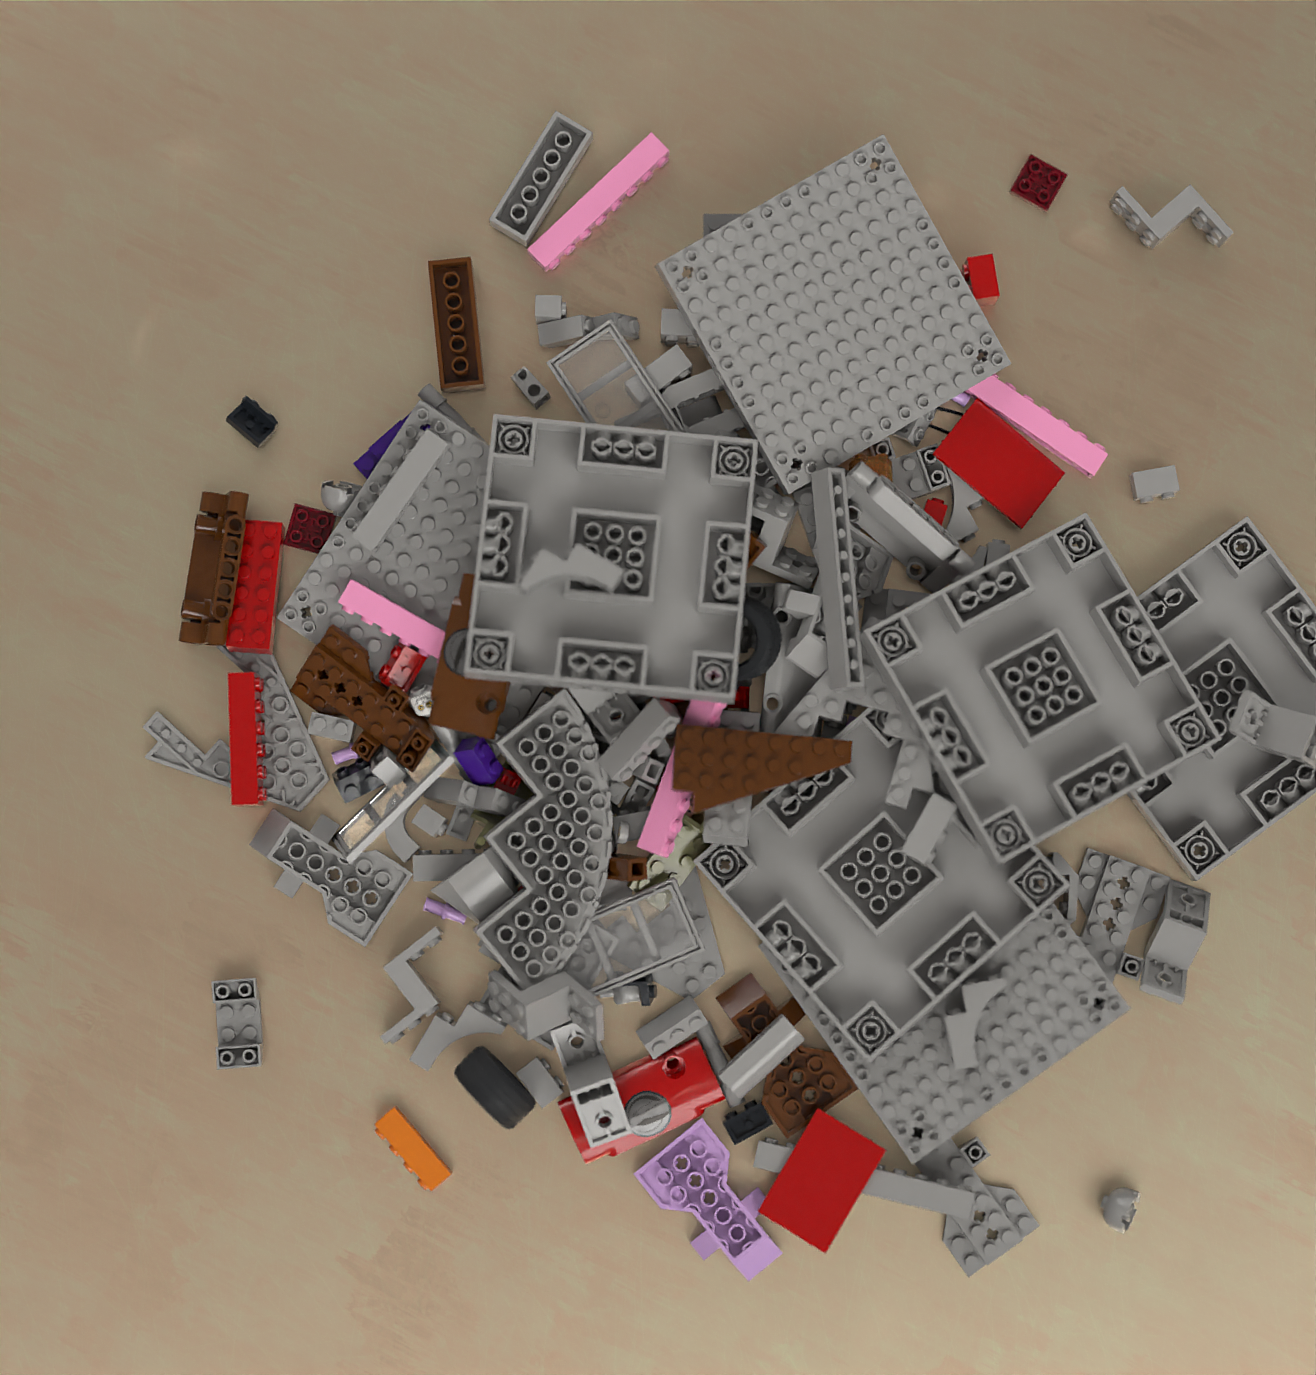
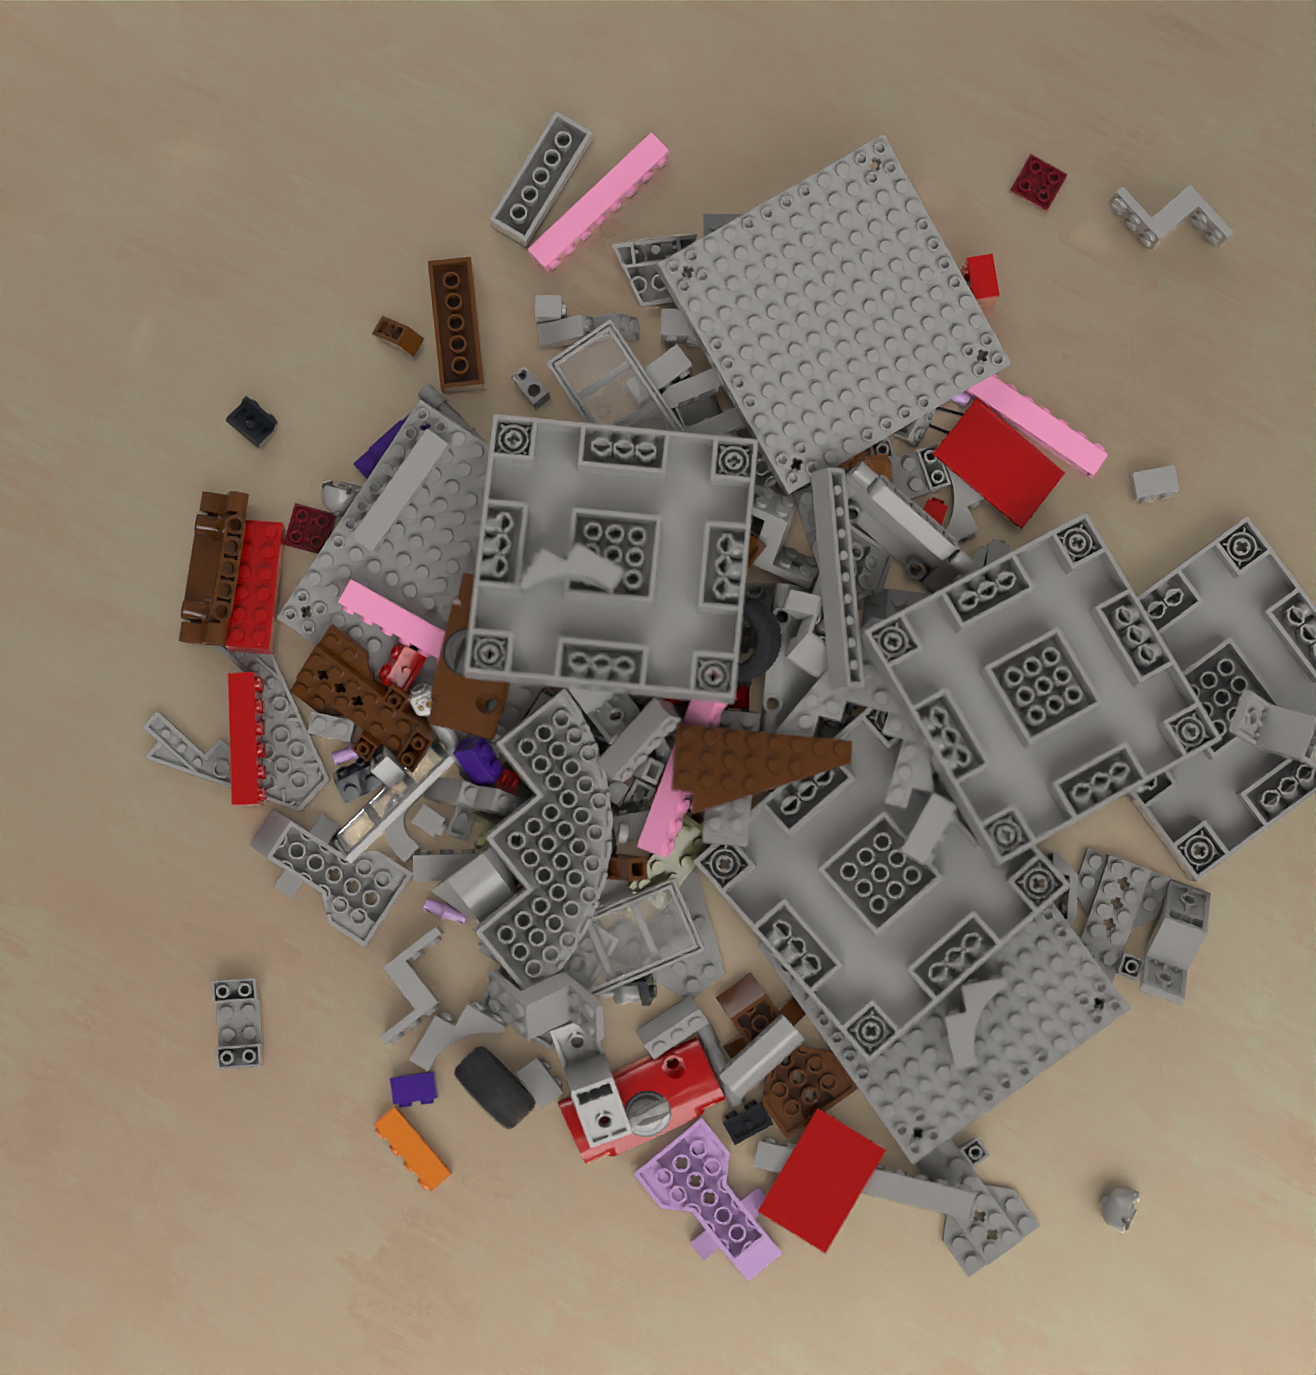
none -> reddish brown arch [372,316,424,357]
none -> dark purple brick [390,1071,438,1108]
none -> light grey wedge [612,234,697,306]

